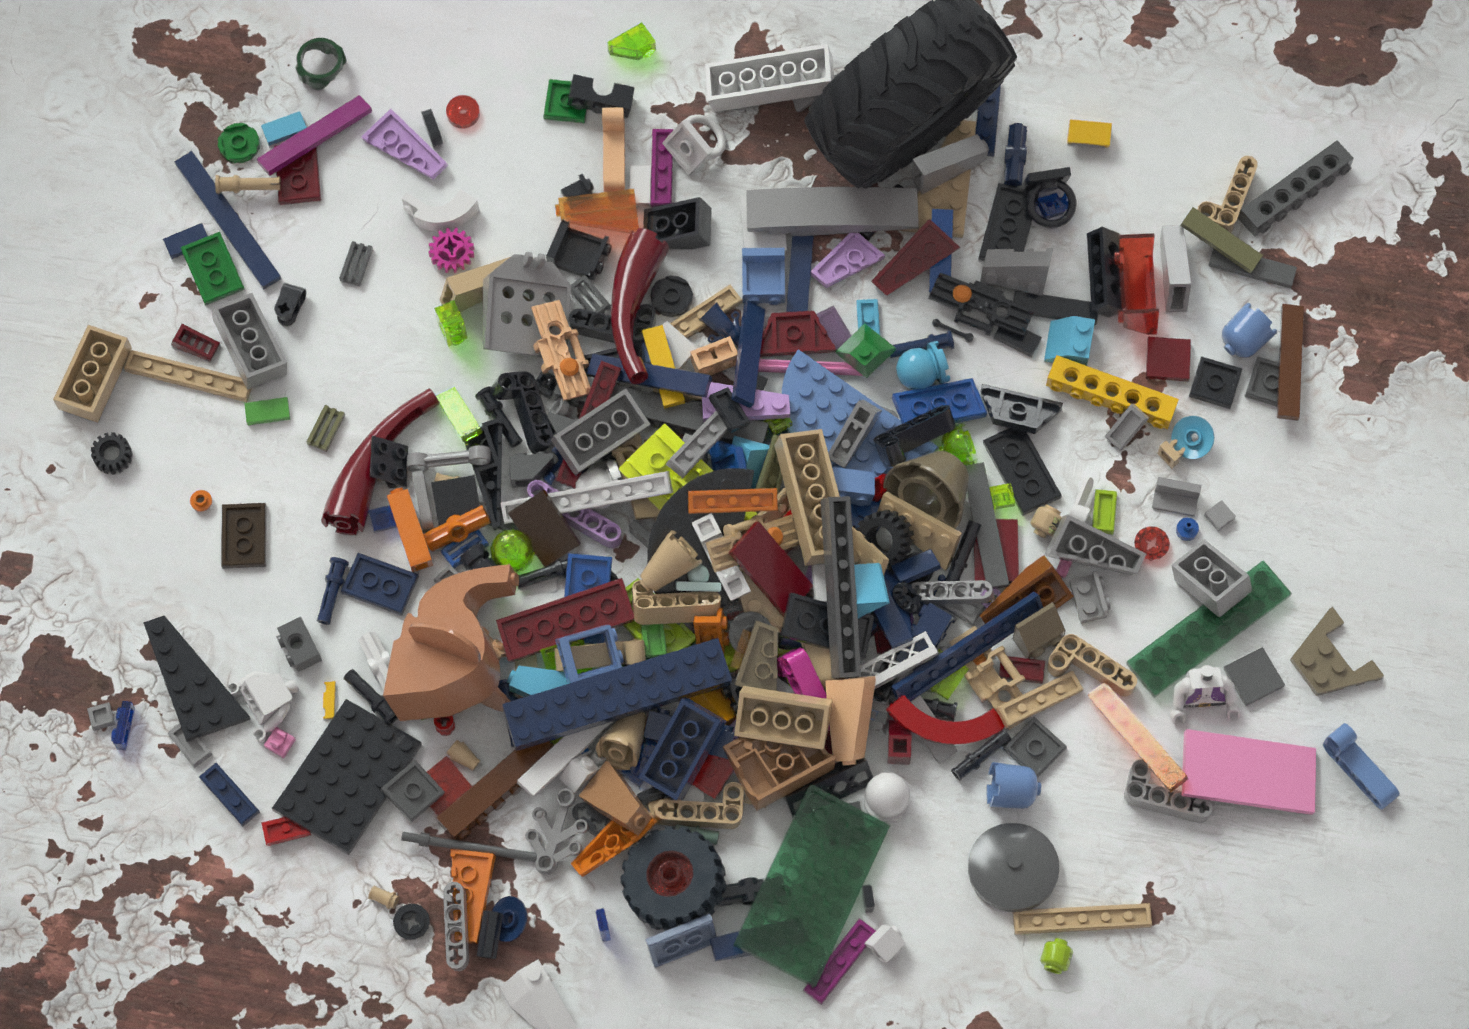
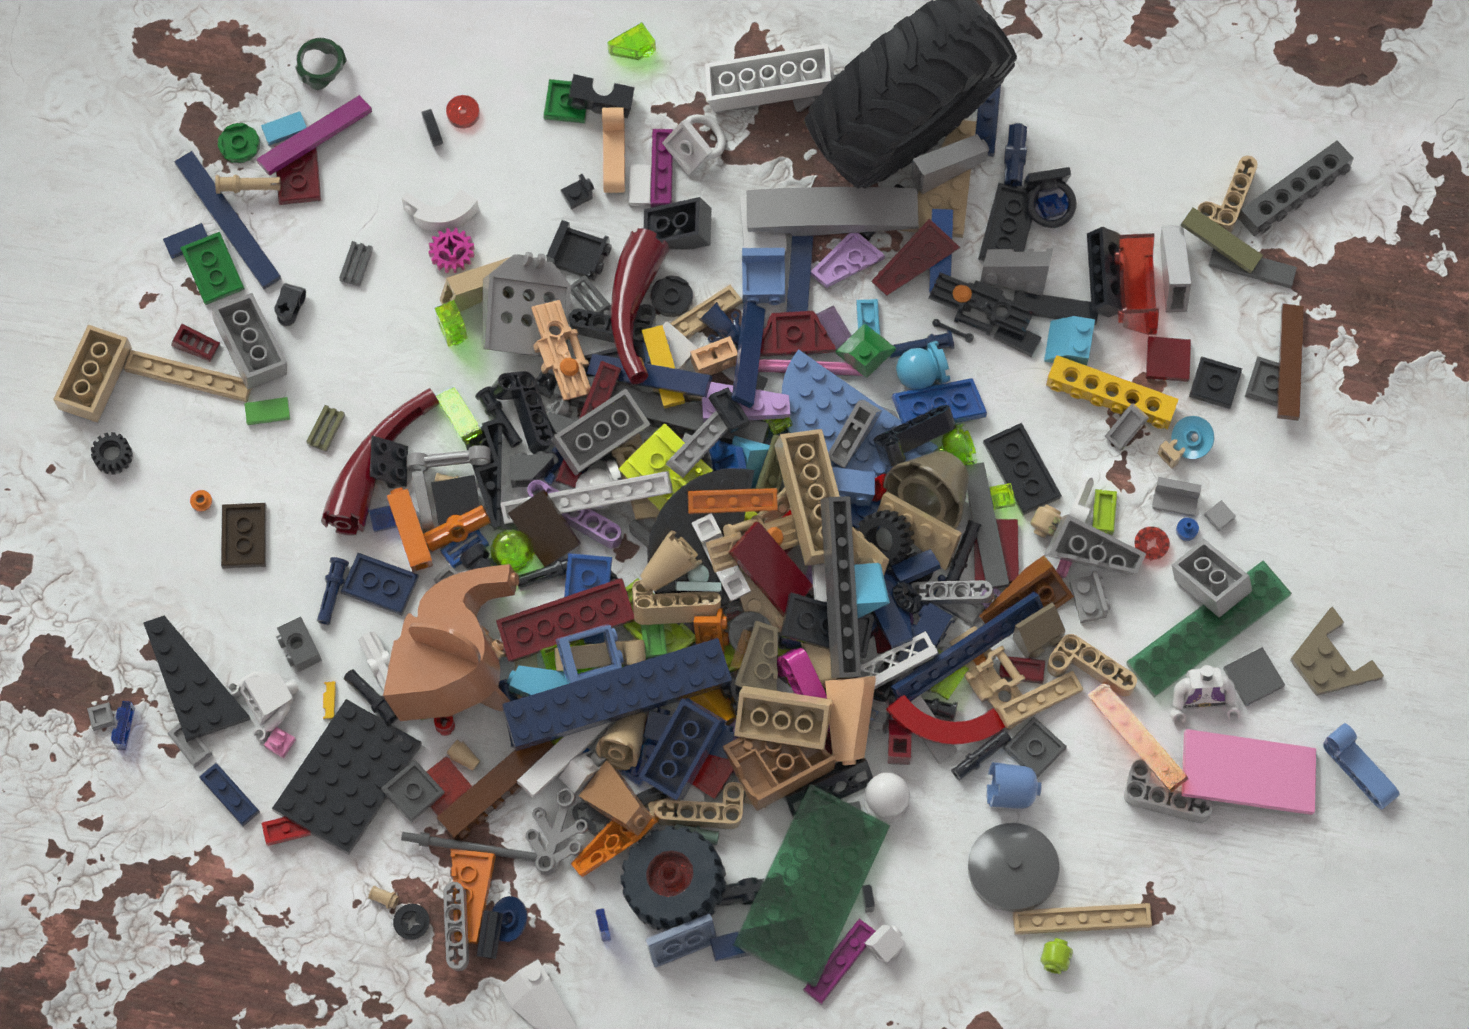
lavender wing [361,109,448,180] -> none
clear orange slope [555,189,639,233] -> none
wing [980,384,1063,434] -> none
yellow hinge [1067,119,1112,148] -> none
medium blue cylinder [1221,303,1277,358] -> none

